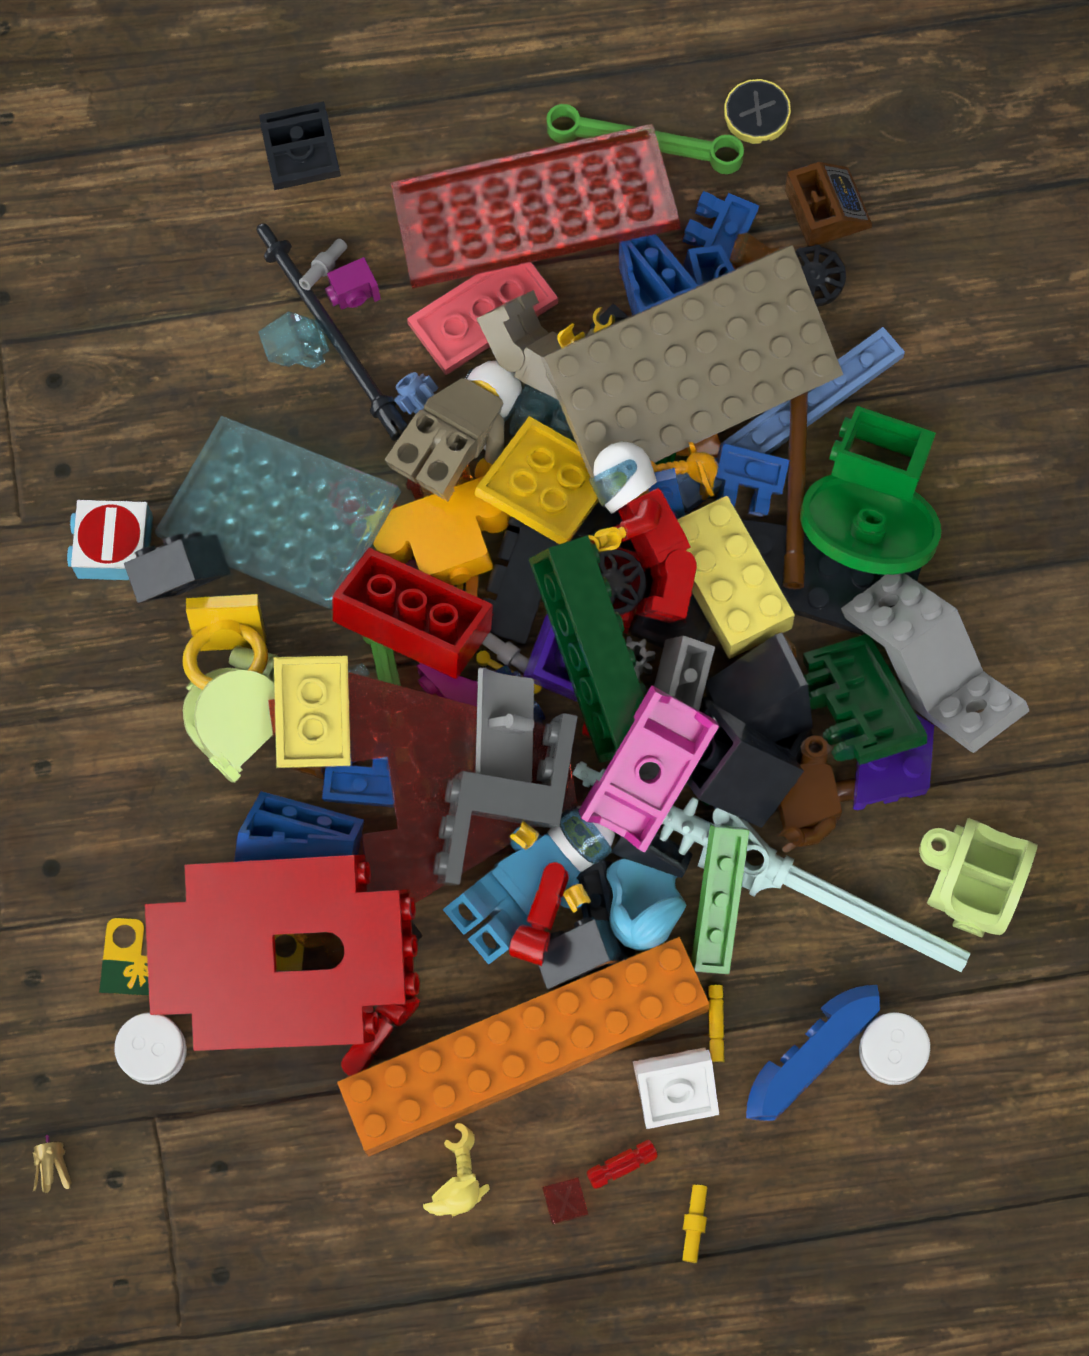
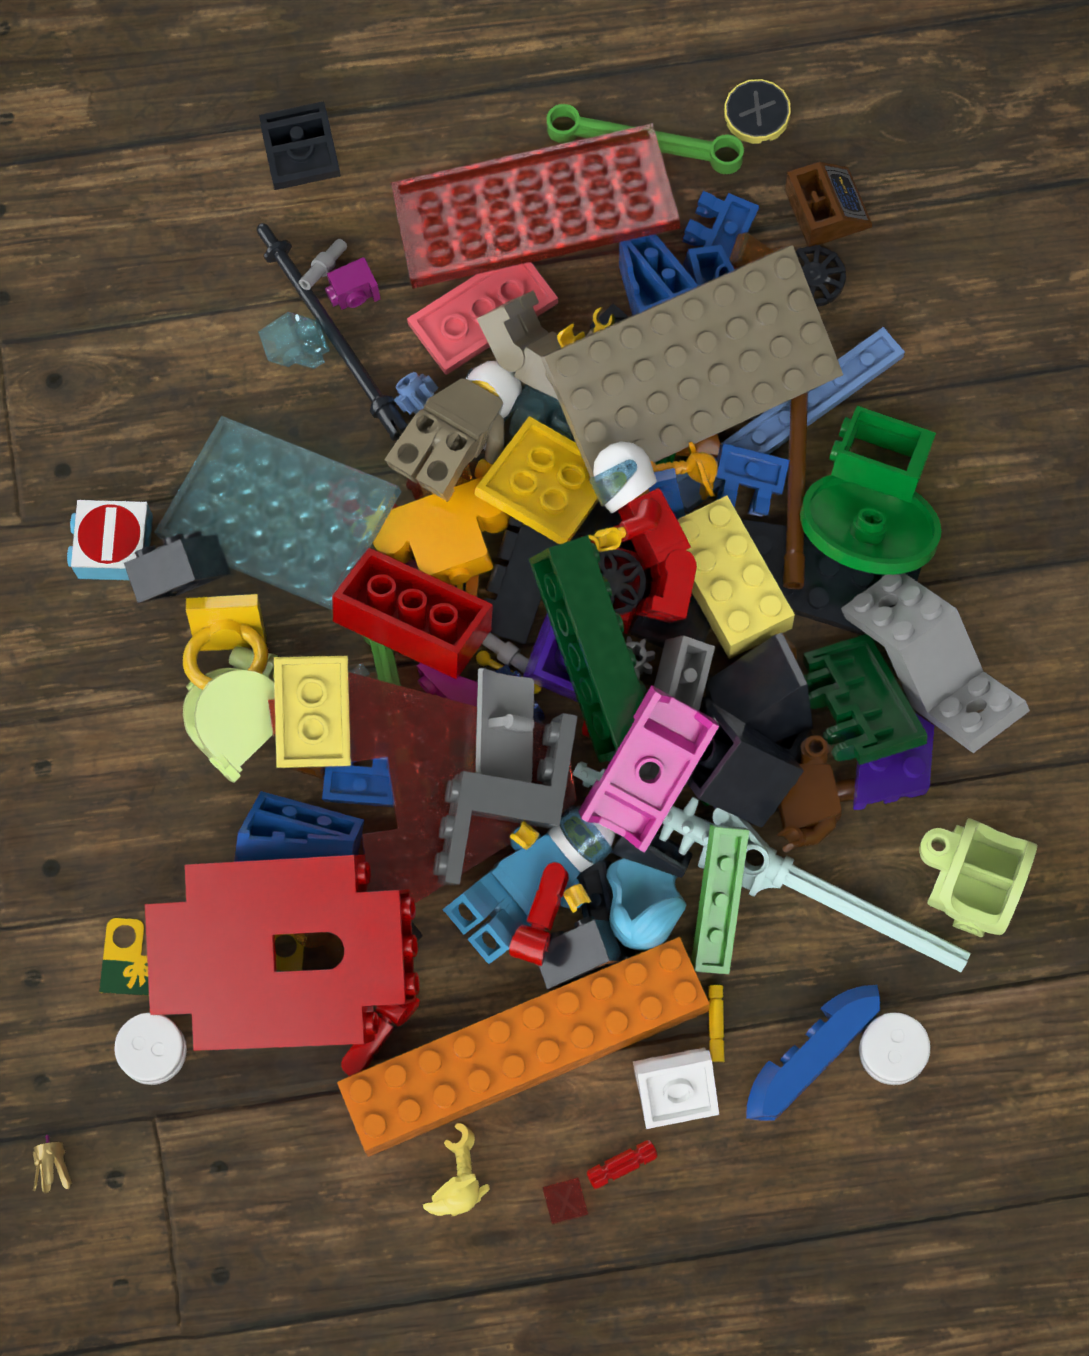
yellow bar [682,1185,707,1263] -> none

